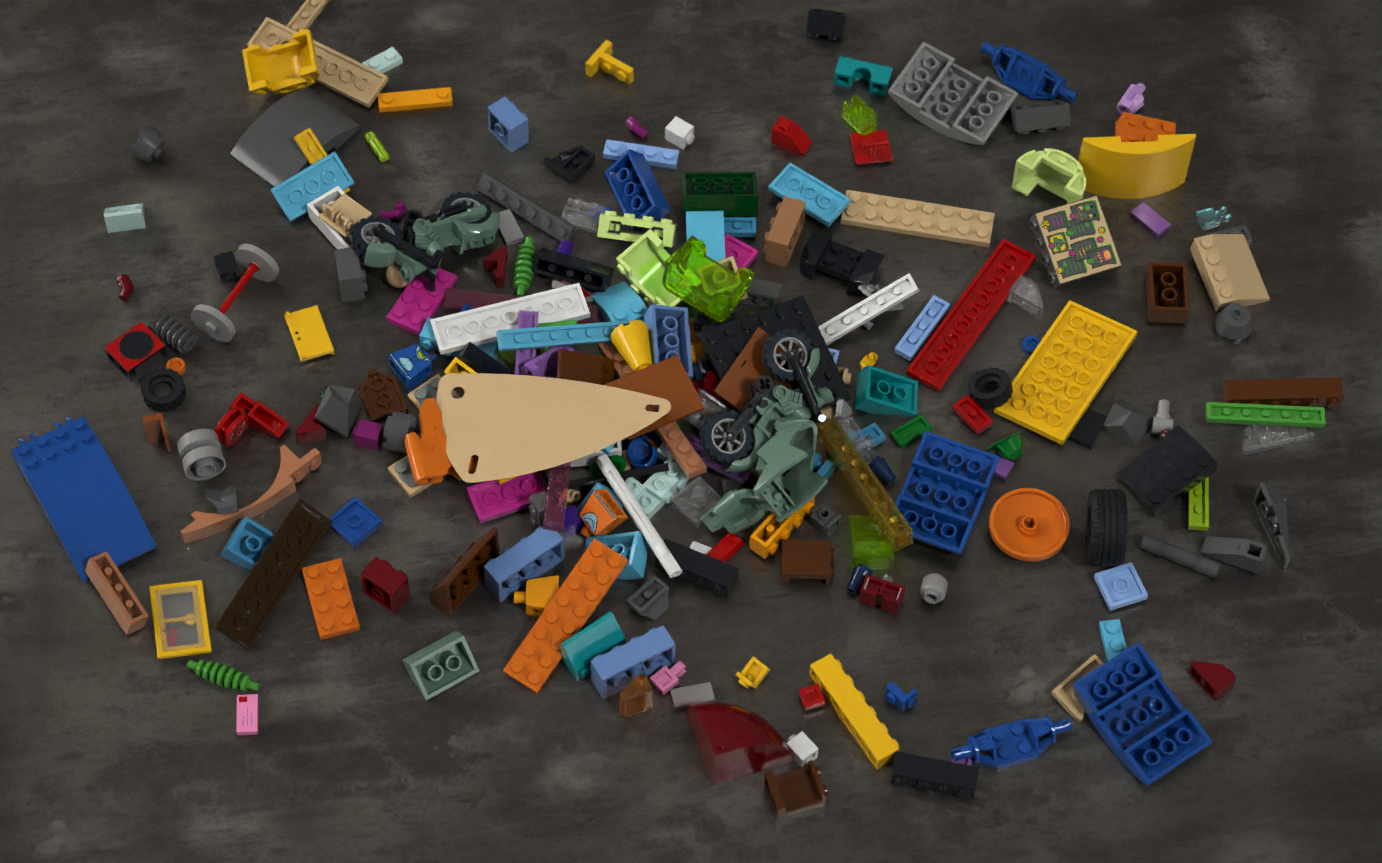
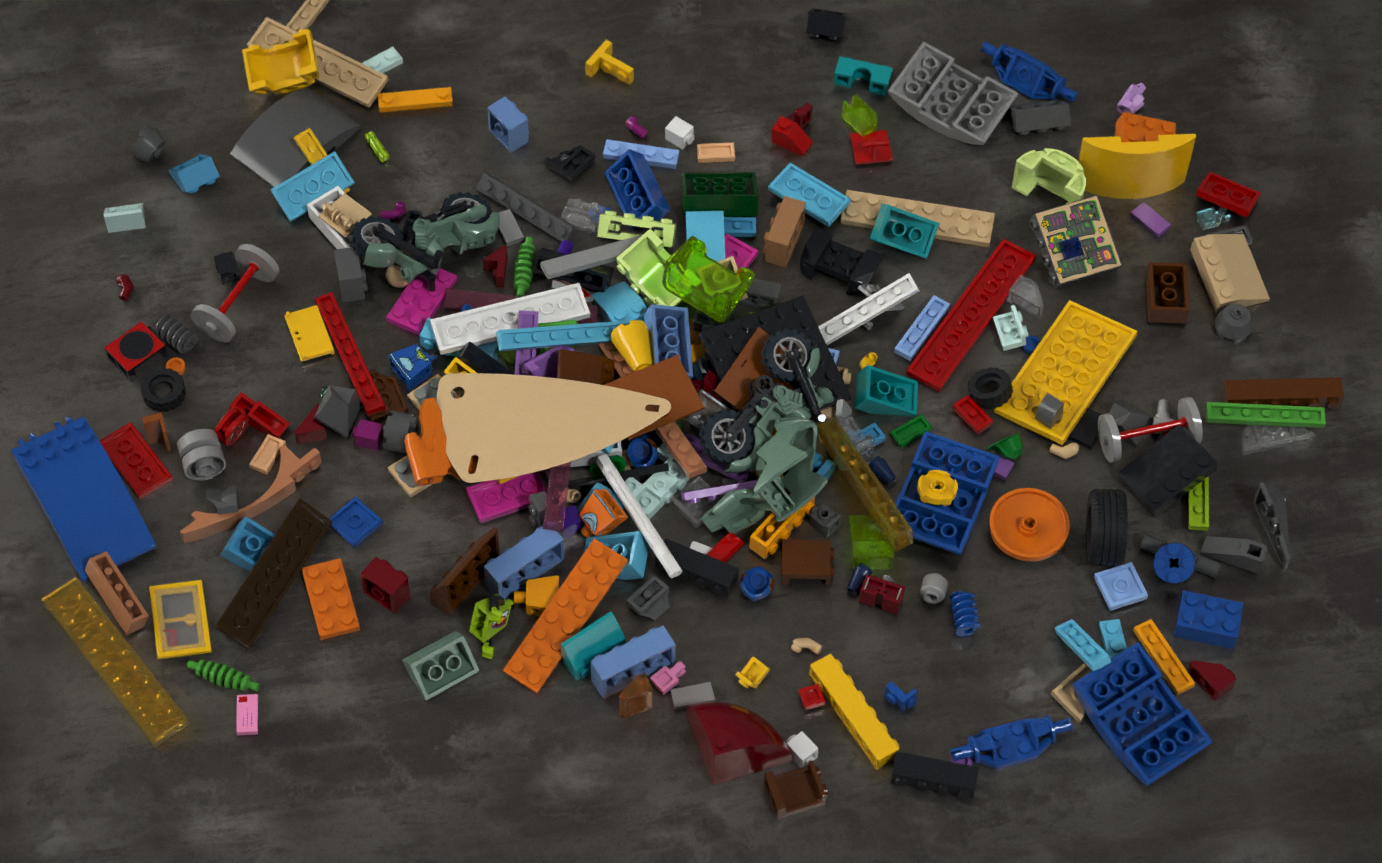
none -> clear yellow plate [41,577,190,747]
none -> red tile [99,422,173,500]
none -> dark azure slope [168,154,220,194]
none -> light nougat tile [249,434,286,475]
none -> red tile [314,292,386,416]
none -> lime torso [469,594,515,659]
none -> light grey tile [540,235,642,279]
none -> medium lavender plate [681,479,759,504]
none -> light nougat tile [697,143,735,163]
none -> blue hair [740,566,774,602]
none -> dark red bracket [787,103,813,128]
none -> tan arm [791,638,823,655]
none -> teal slope [869,203,939,259]
none -> yellow plate [917,470,958,506]
none -> blue piece [949,591,981,637]
none -> light aqua bracket [993,305,1028,351]
none -> dark grey brick [1035,393,1064,429]
none -> tan arm [1049,442,1079,459]
none -> medium azure plate [1055,619,1111,671]
none -> clear blue tile [1059,237,1084,261]
none -> light grey piece [1098,397,1203,463]
none -> light orange plate [1133,619,1195,695]
none -> blue brick [1153,543,1196,583]
none -> blue brick [1173,590,1243,649]
none -> red plate [1195,171,1261,217]

